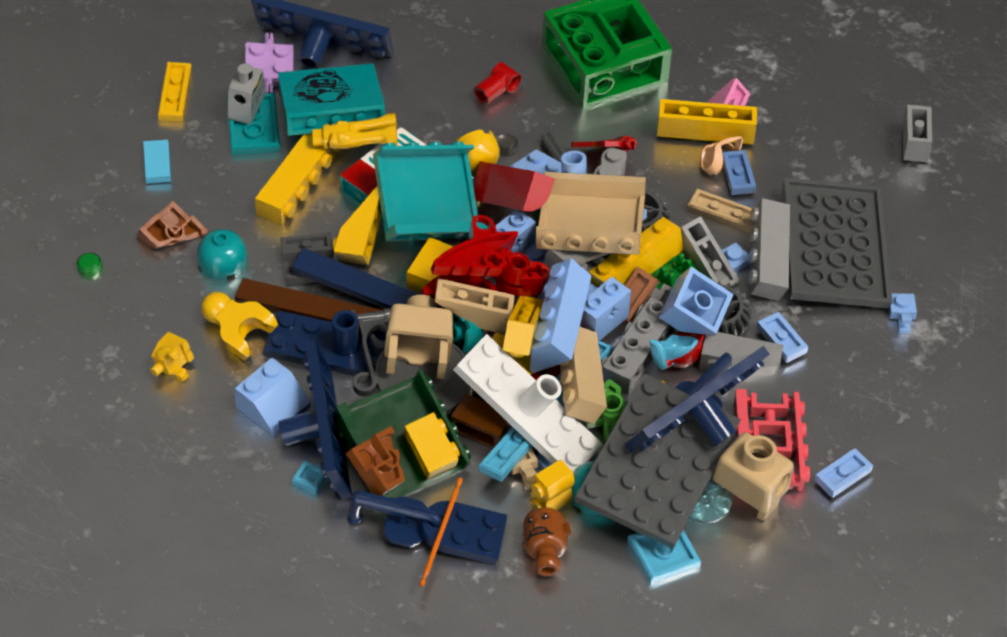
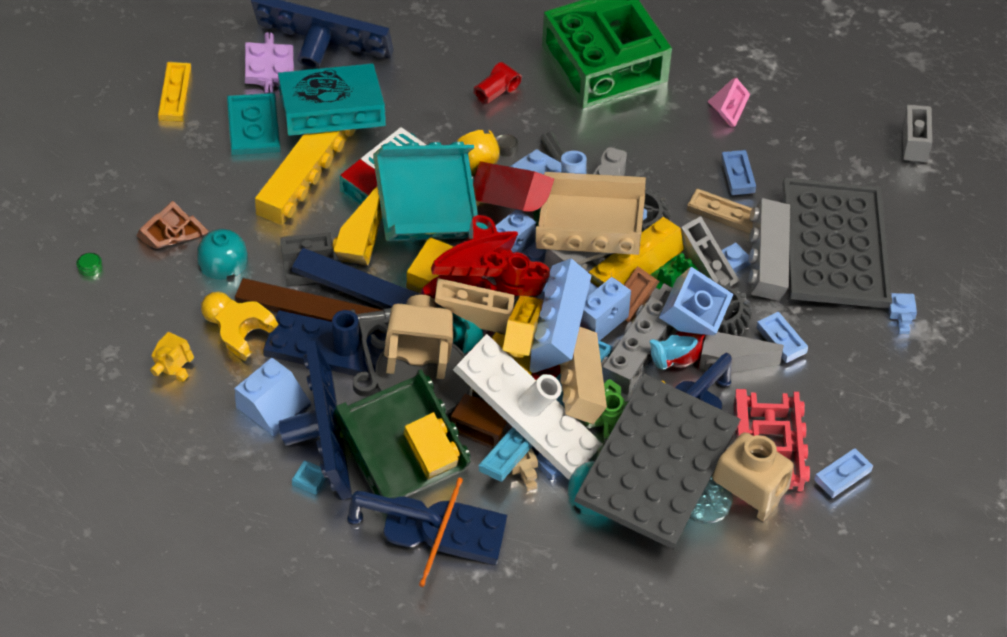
medium azure tile [143,140,171,184] -> none
light grey torso [228,63,266,124] -> none
yellow piece [312,113,398,149] -> none
dark orange slope [346,426,405,496] -> none
dark orange piece [522,507,571,576] -> none
yellow brick [530,459,574,510] -> none
red arm [571,136,637,152] -> none
dark blue plate [625,346,770,453] -> none
medium azure tile [628,530,701,584] -> none
yellow brick [657,99,757,144] -> none
light nougat piece [700,136,743,175] -> none

